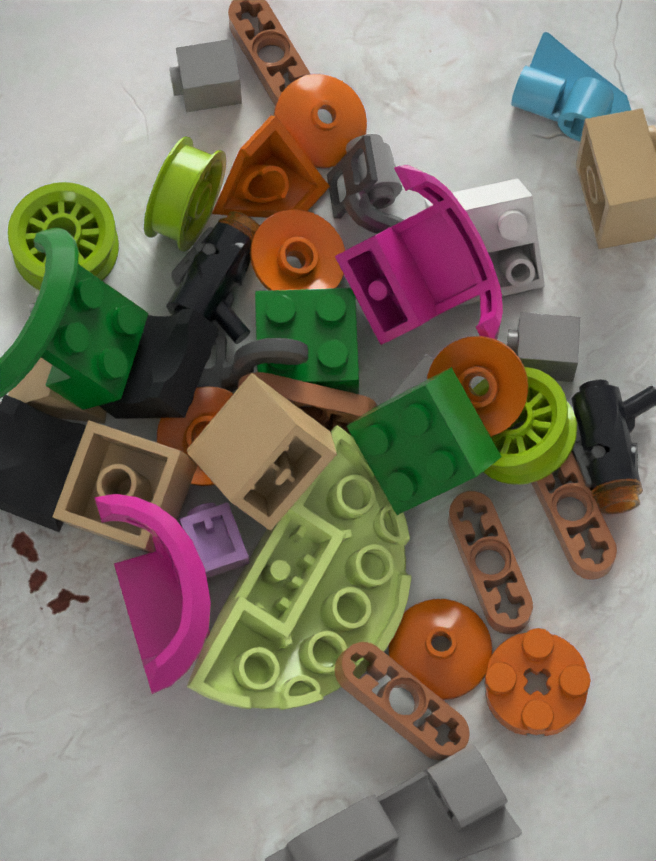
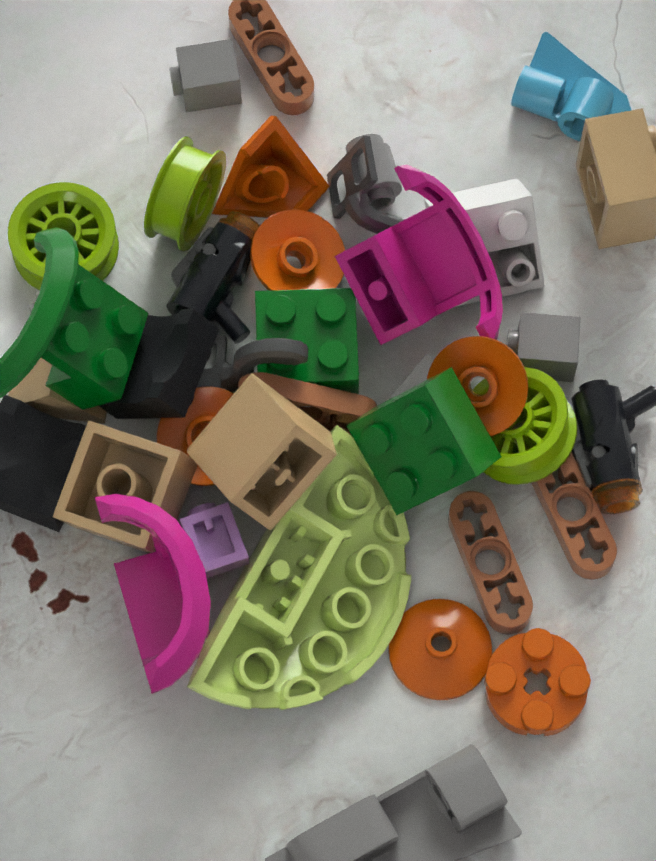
orange dish [273,74,367,168] -> none
nougat beam [335,642,470,761] -> none

